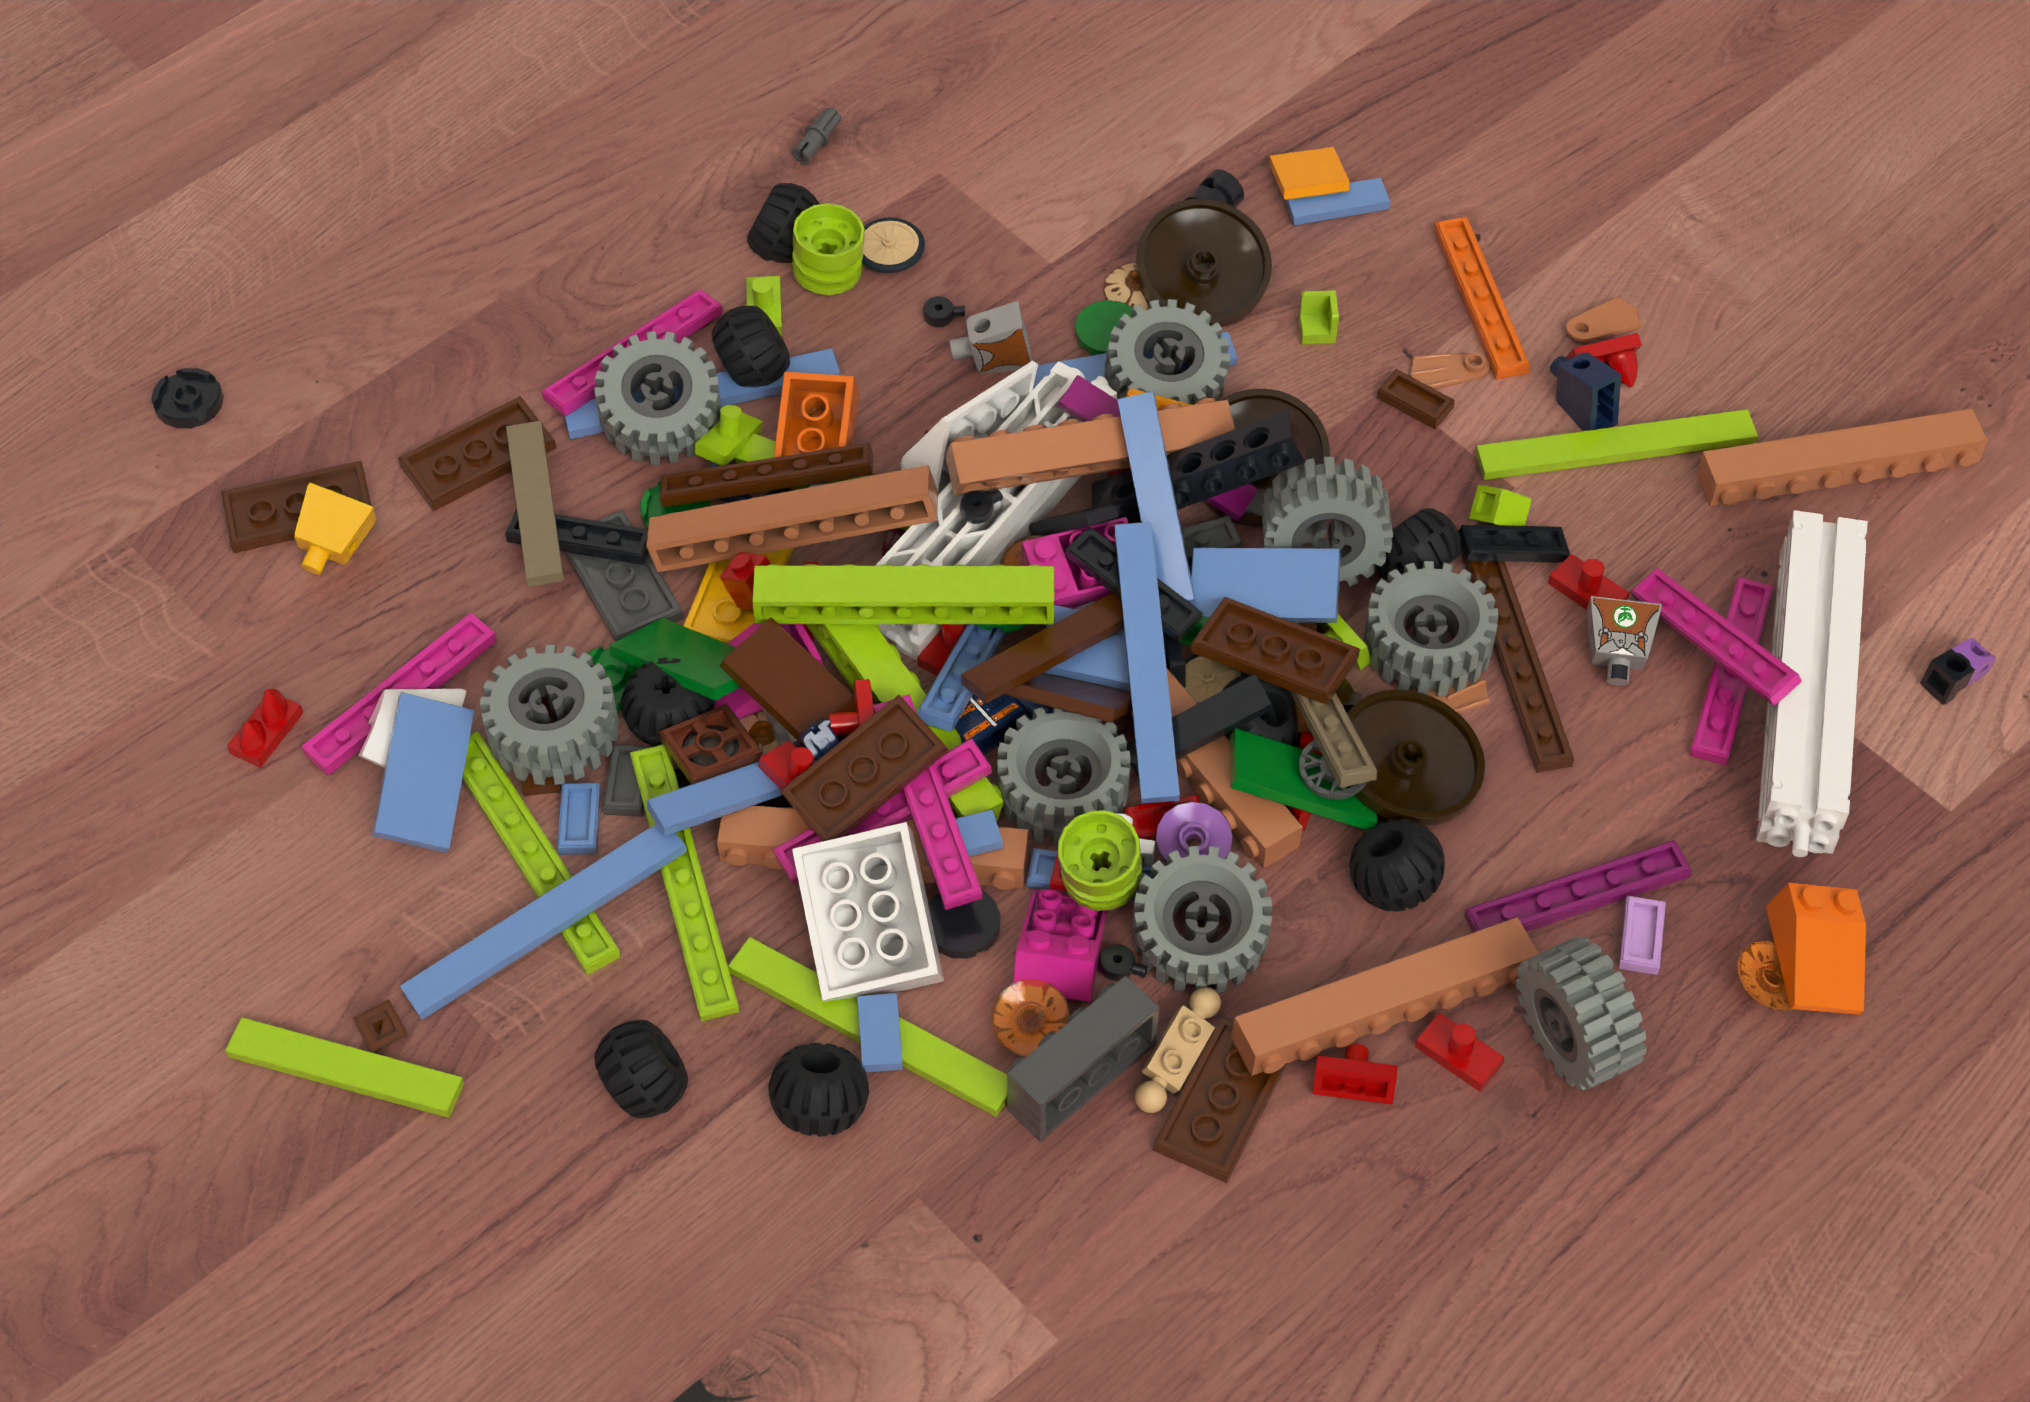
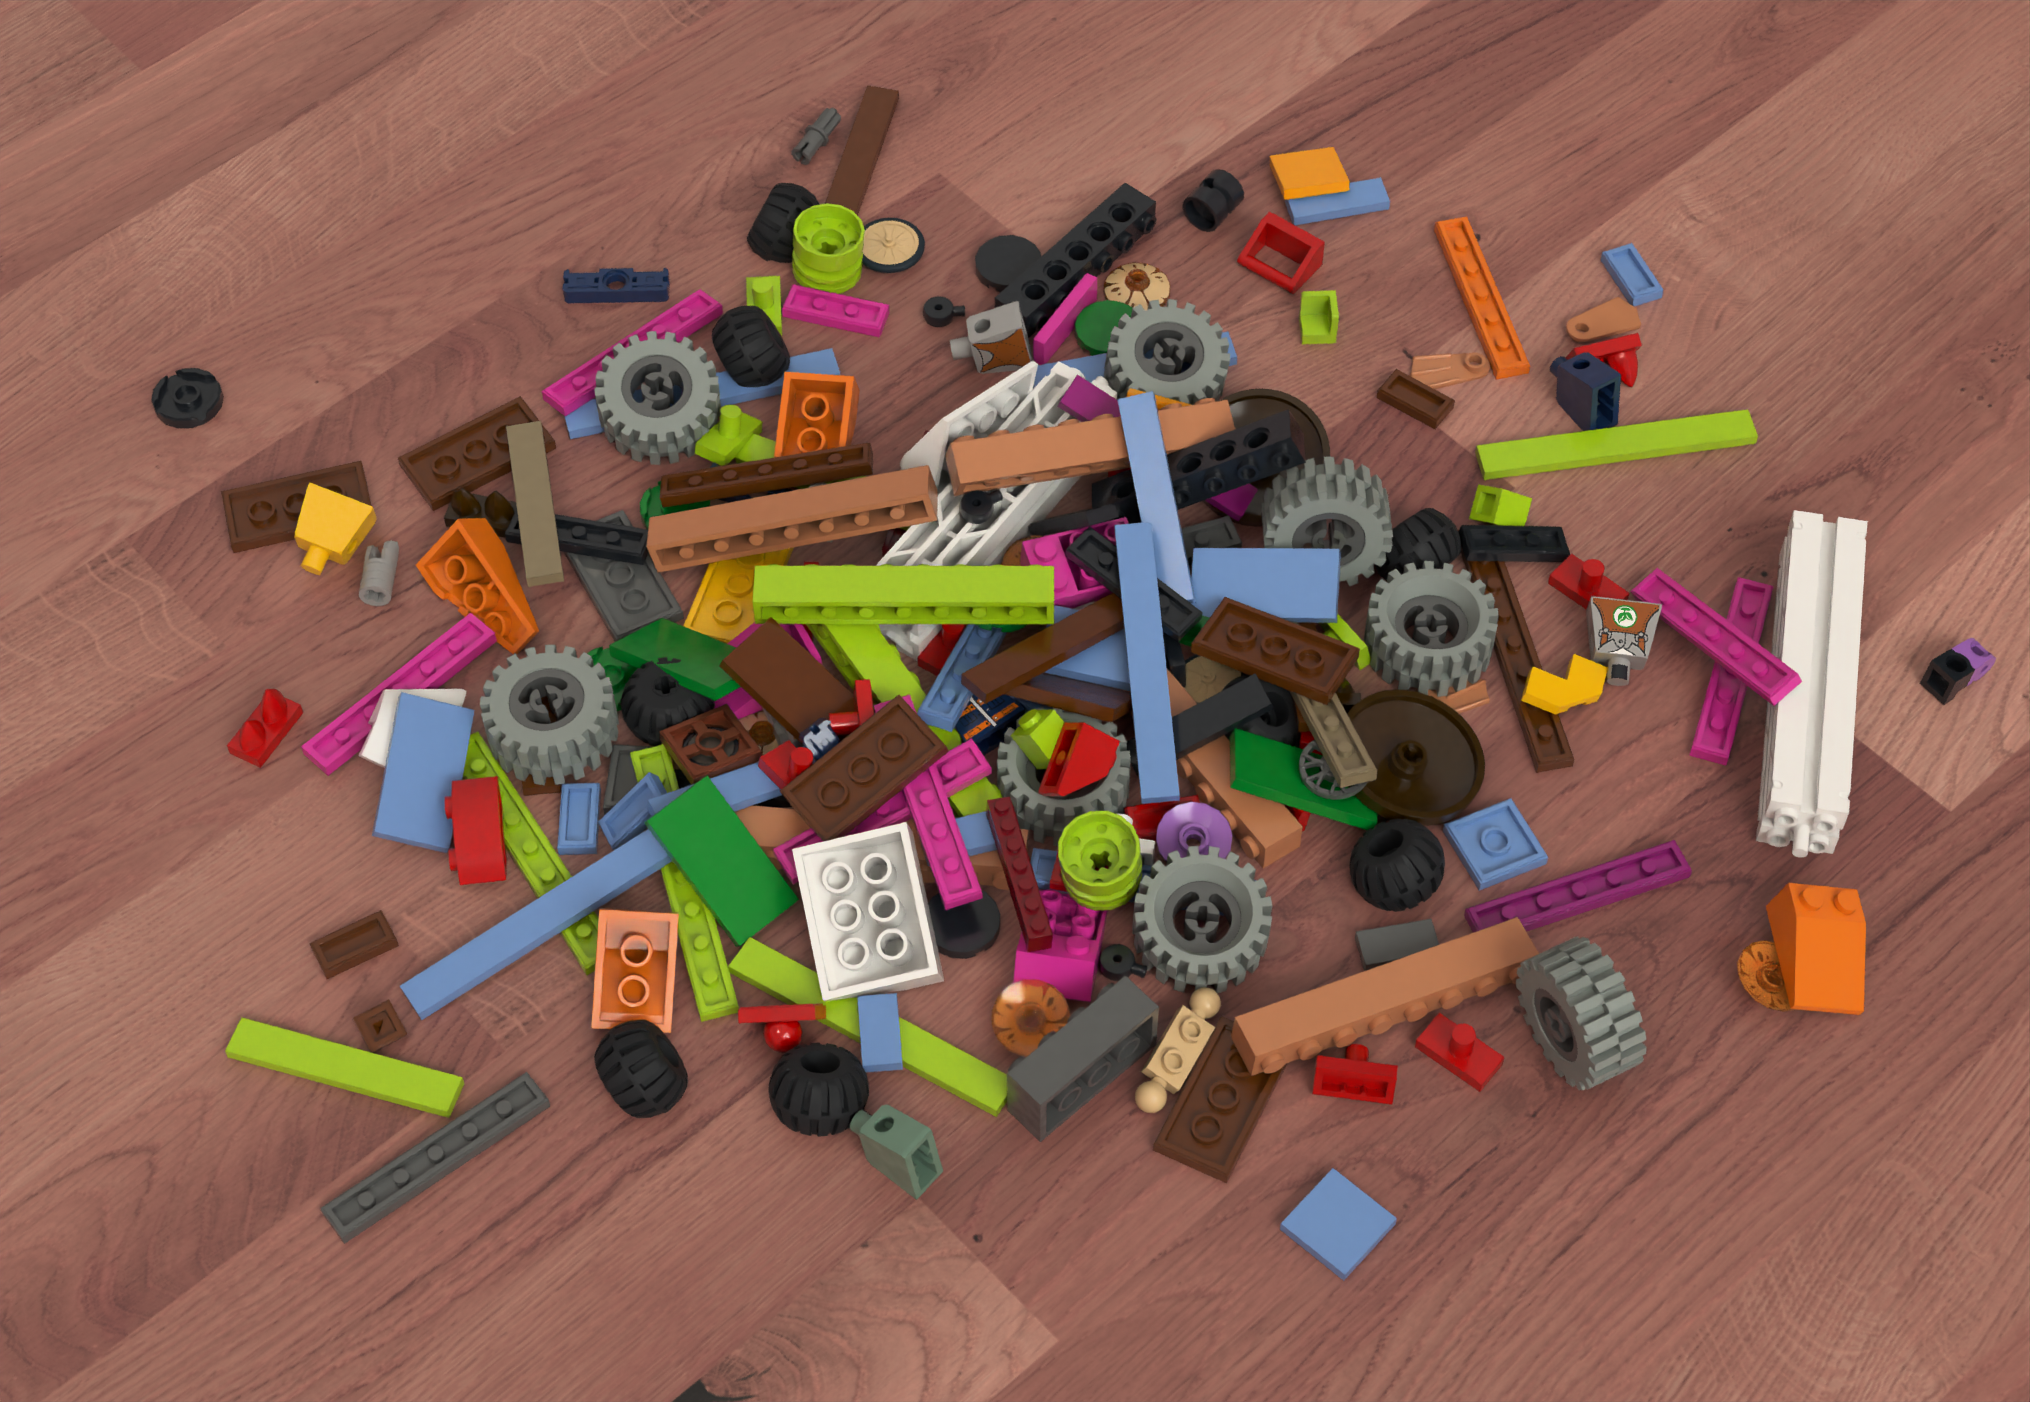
red brick [719,552,771,611] -> none
dark brown dish [1136,199,1272,327] -> none
lavender tile [1618,896,1666,975] -> none
nougat brick [1697,408,1988,506] -> none
none -> reddish brown tile [309,910,399,979]
none -> dark grey tile [320,1072,550,1244]
none -> light grey hinge [359,540,399,606]
none -> orange wedge [416,518,539,654]
none -> dark brown tile [444,489,517,538]
none -> red brick [444,776,507,885]
none -> dark blue piece [562,268,670,303]
none -> orange slope [591,908,679,1033]
none -> medium blue tile [598,772,667,850]
none -> green tile [644,775,799,947]
none -> red tile [738,1003,826,1053]
none -> dark pink tile [782,284,890,338]
none -> reddish brown tile [825,85,899,216]
none -> sand green torso [850,1104,943,1200]
none -> black tile [975,235,1041,292]
none -> dark red piece [986,797,1053,953]
none -> black brick [995,183,1156,338]
none -> lime brick [1010,709,1064,769]
none -> dark pink tile [1033,273,1097,365]
none -> red slope [1038,722,1120,797]
none -> red tile [1237,211,1325,294]
none -> medium blue tile [1280,1168,1397,1281]
none -> dark grey tile [1355,919,1439,971]
none -> medium blue tile [1443,798,1548,891]
none -> yellow tile [1521,654,1608,715]
none -> medium blue tile [1601,243,1664,306]

